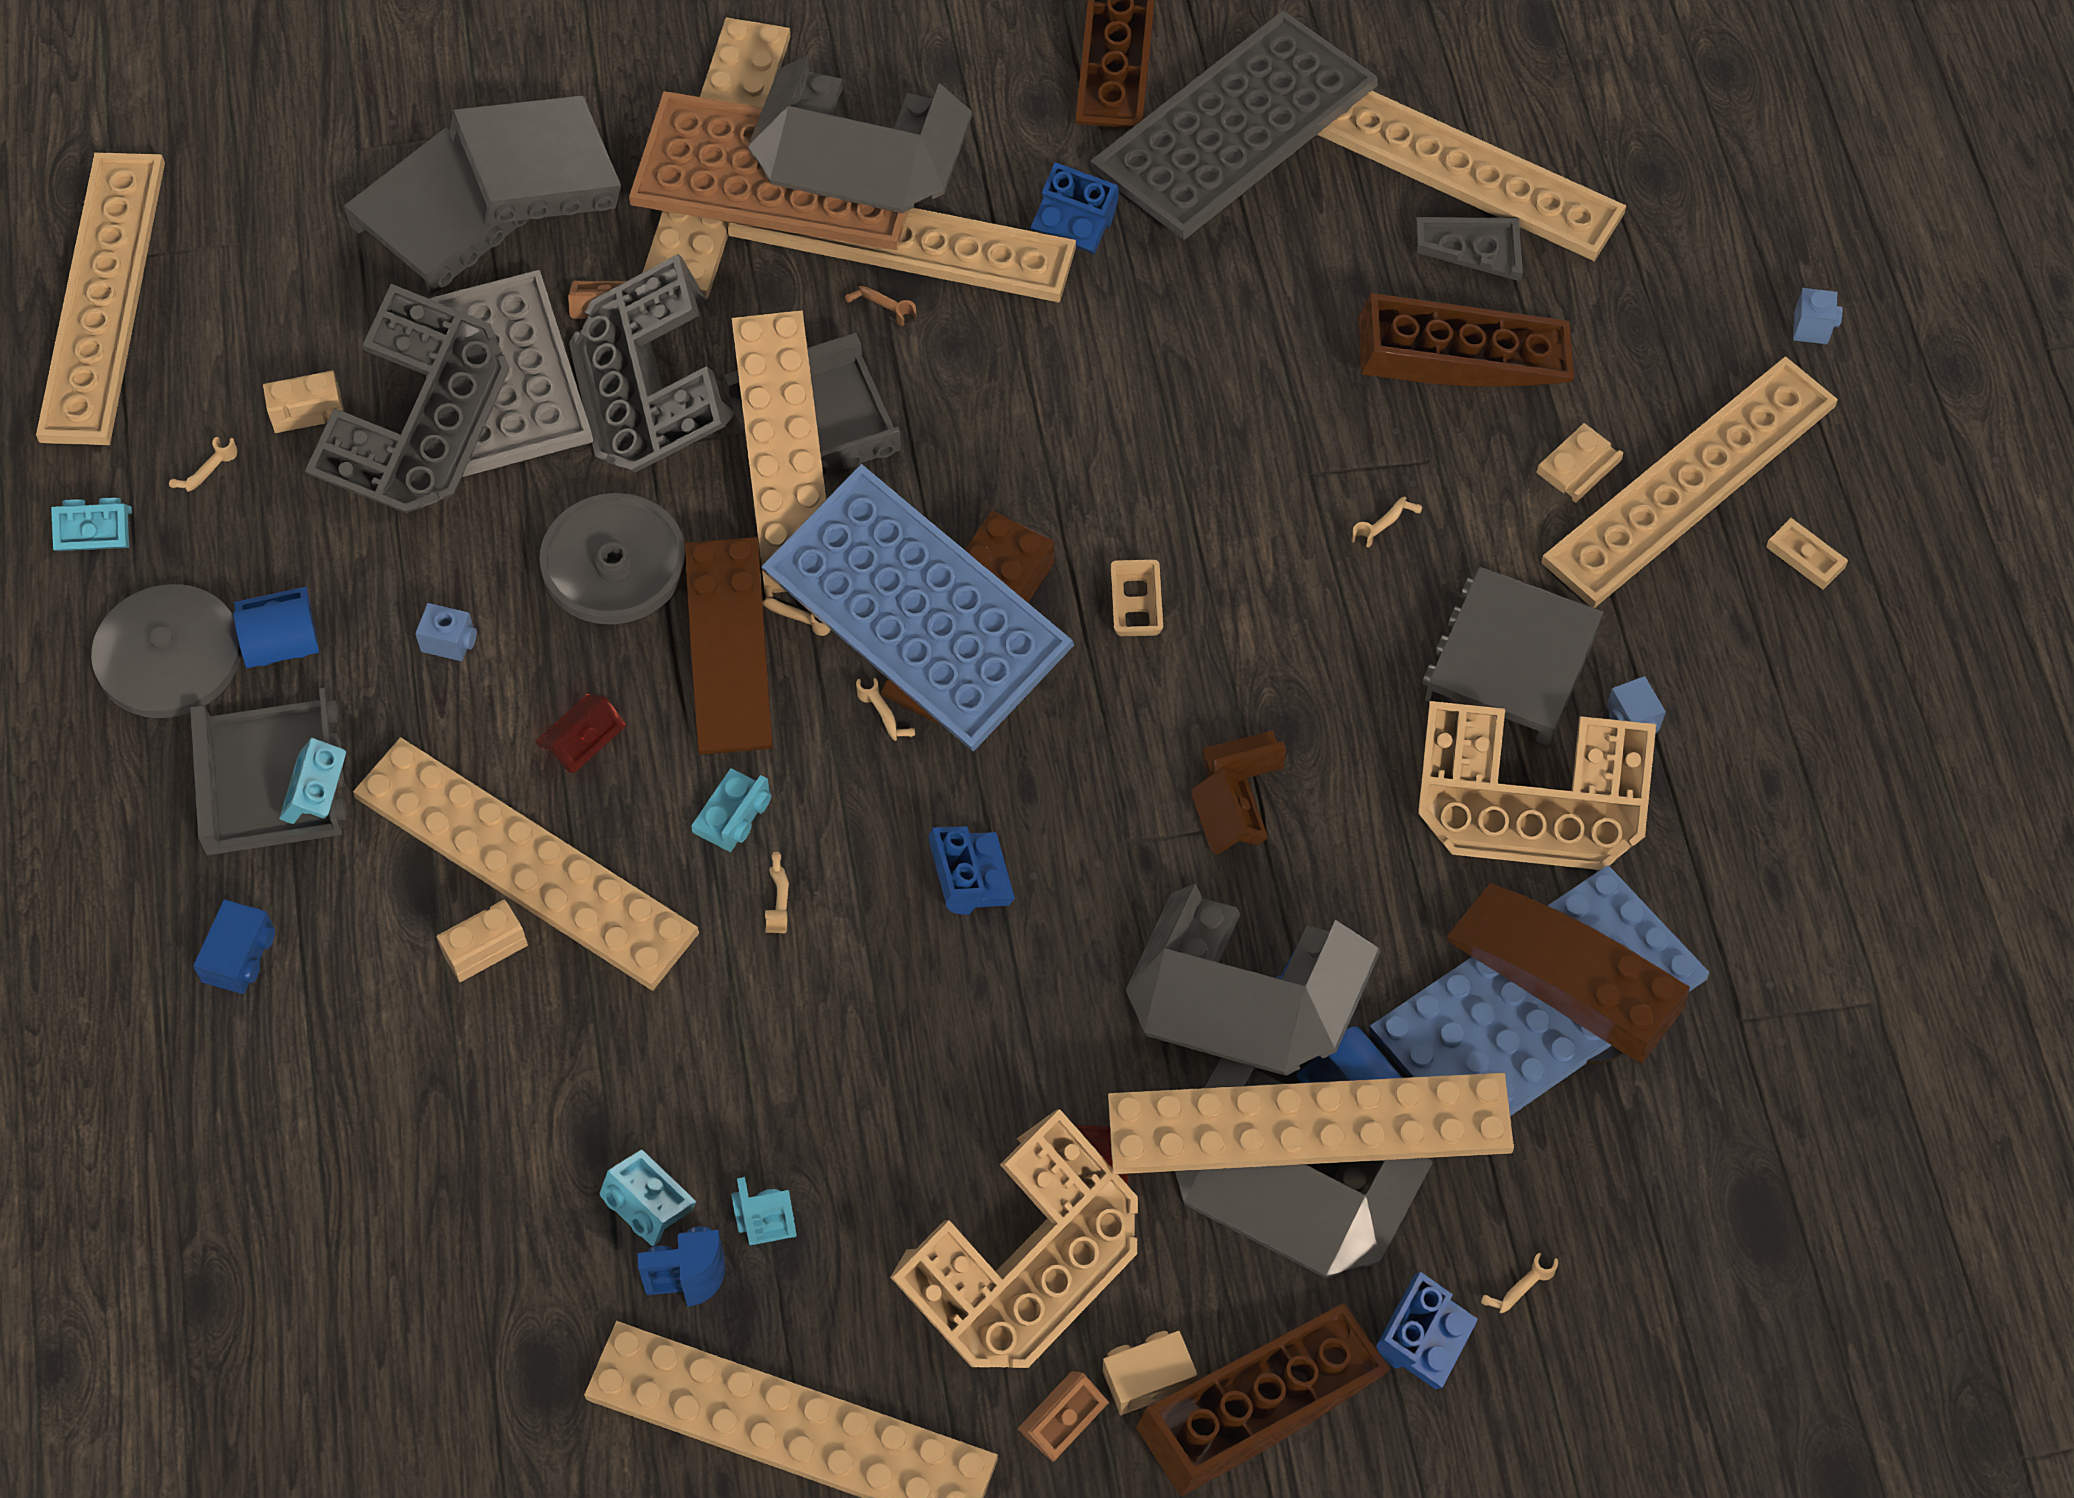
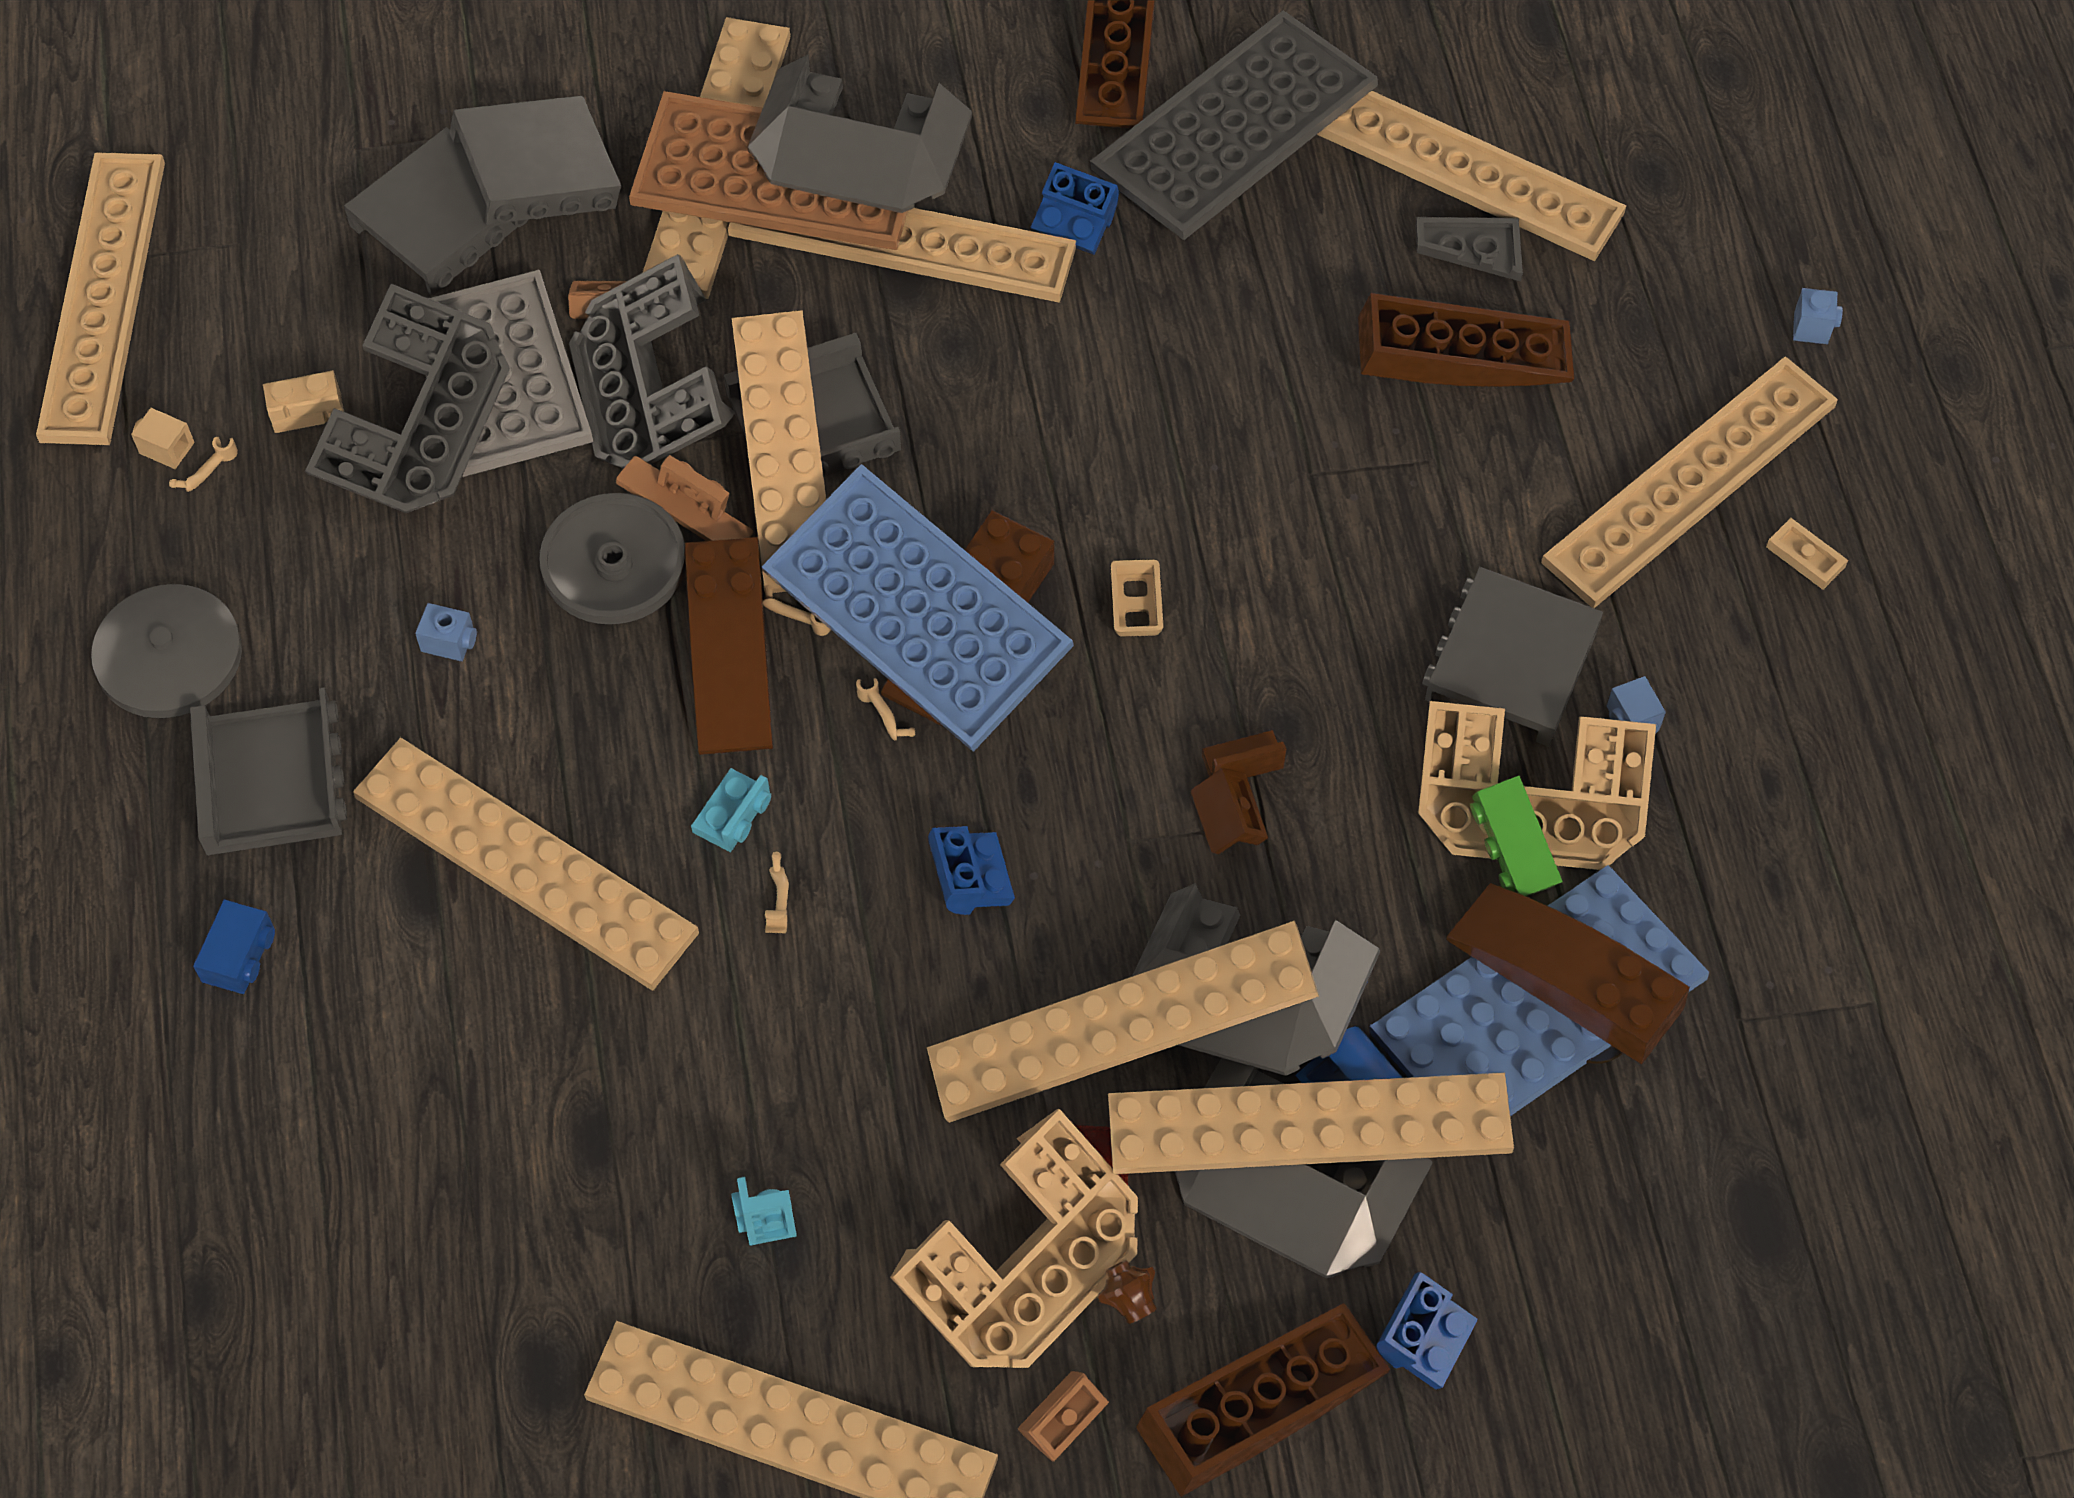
medium azure bracket [51,498,132,551] -> none
blue brick [233,586,319,668] -> none
medium azure bracket [279,738,346,824] -> none
tan brick [436,899,528,982] -> none
clear red panel [535,694,627,774] -> none
medium azure bracket [600,1149,696,1246] -> none
blue brick [637,1227,725,1307] -> none
medium nougat piece [844,286,917,327] -> none
tan brick [1102,1331,1198,1416] -> none
tan piece [1351,497,1422,547] -> none
tan piece [1481,1253,1558,1313] -> none
tan plate [1537,423,1623,503] -> none
none -> tan brick [131,408,194,469]
none -> medium nougat bracket [616,455,753,541]
none -> tan plate [927,921,1319,1123]
none -> reddish brown rock [1097,1260,1157,1324]
none -> bright green brick [1470,776,1563,897]

